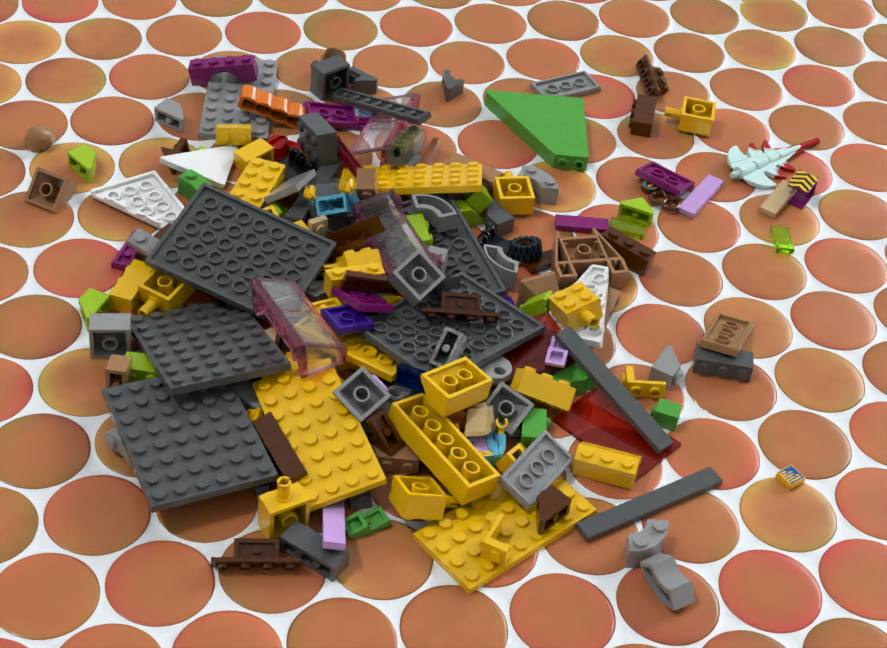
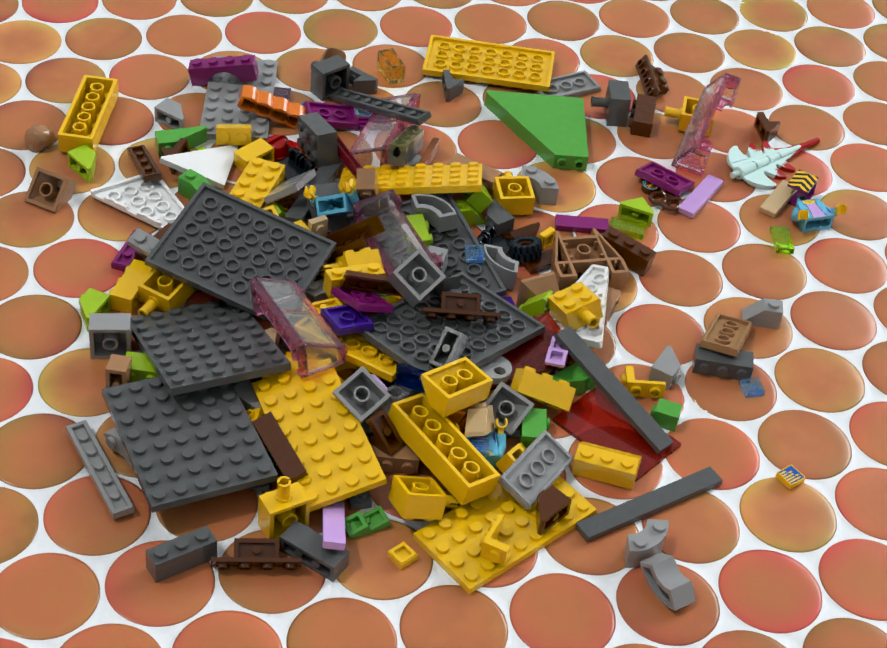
none -> yellow brick [57,75,119,153]
none -> light grey plate [66,420,134,520]
none -> reddish brown tile [127,145,162,183]
none -> dark grey brick [146,526,217,583]
none -> bright green slope [155,126,207,158]
none -> tile [273,87,291,101]
none -> clear yellow piece [377,48,405,85]
none -> yellow tile [387,541,418,570]
none -> yellow plate [422,35,555,92]
none -> clear light blue tile [464,244,485,263]
none -> tile [468,437,490,459]
none -> reddish brown slope [501,222,540,240]
none -> yellow tile [538,227,556,250]
none -> dark grey brick [591,80,631,127]
none -> windscreen [671,73,741,177]
none -> clear light blue tile [739,378,765,398]
none -> light grey slope [741,298,783,329]
none -> reddish brown slope [754,112,780,143]
none -> medium azure torso [791,196,847,232]

